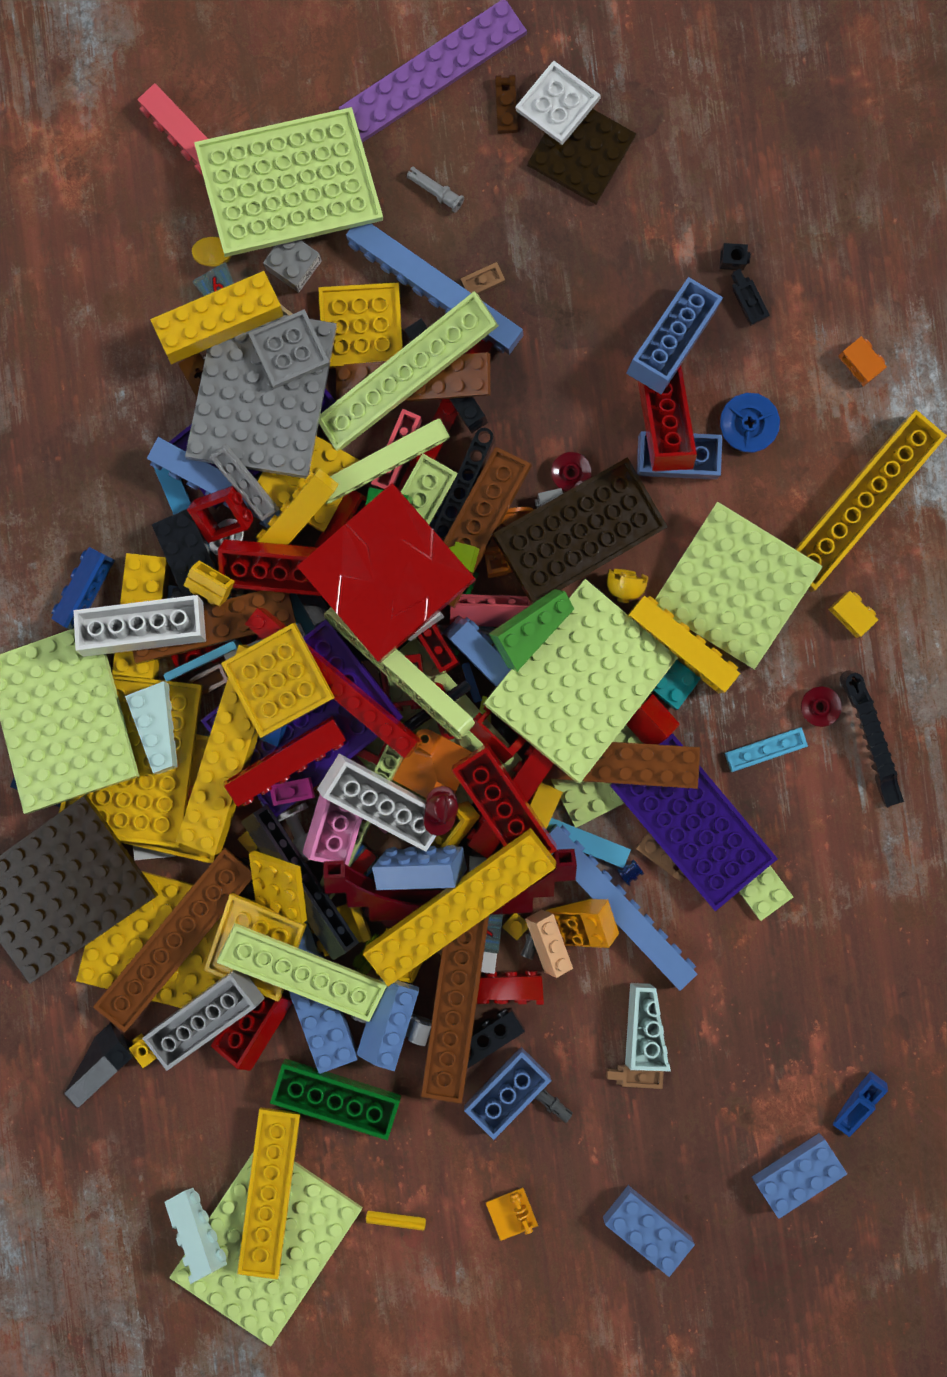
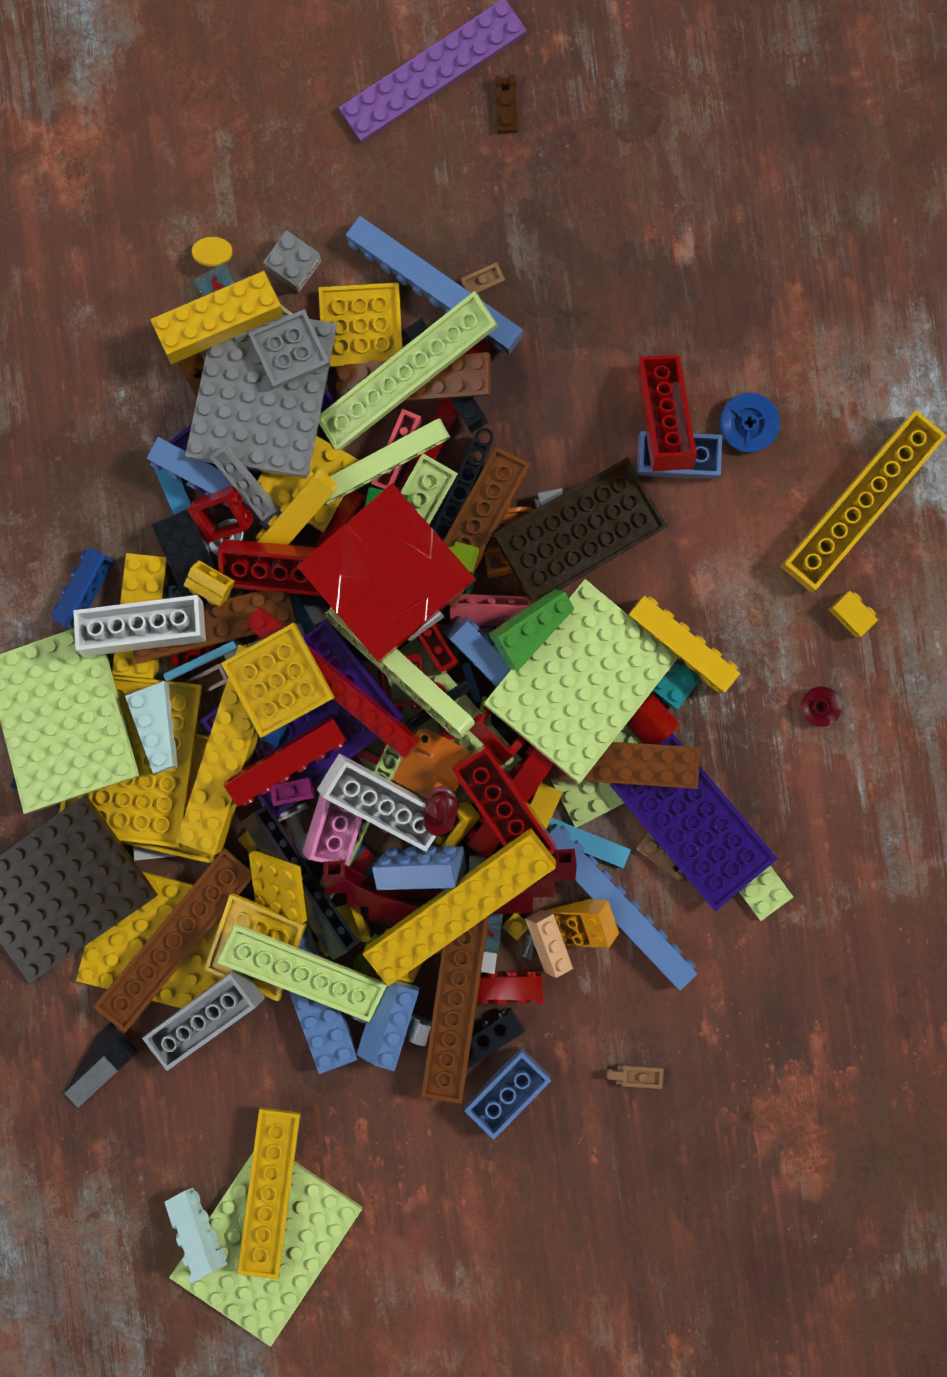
yellow brick [129,1033,156,1068] -> none
coral brick [137,83,208,176] -> none
yellowish green plate [194,107,383,257] -> none
red slope [211,993,293,1071] -> none
green brick [270,1058,401,1141] -> none
yellow axle [366,1211,426,1231] -> none
light grey pin [406,166,464,213] -> none
light orange hinge [485,1187,538,1241] -> none
white plate [515,61,601,145] -> none
dark brown plate [527,109,637,205] -> none
dark grey pin [535,1089,573,1123] -> none
dark red dish [551,452,591,492] -> none
medium blue brick [603,1185,695,1277] -> none
yellow cylinder [607,569,648,603] -> none
clear blue bush [617,859,644,886] -> none
light aqua wedge [625,983,671,1071] -> none
medium blue brick [626,277,723,395] -> none
yellowish green plate [655,501,823,670] -> none
black brick [719,243,751,271] -> none
medium azure tile [724,727,808,772] -> none
black hinge [731,269,770,326] -> none
medium blue brick [752,1133,847,1219] -> none
blue slope [833,1071,888,1137] -> none
orange brick [838,336,887,387] -> none
black piece [840,670,904,808] -> none

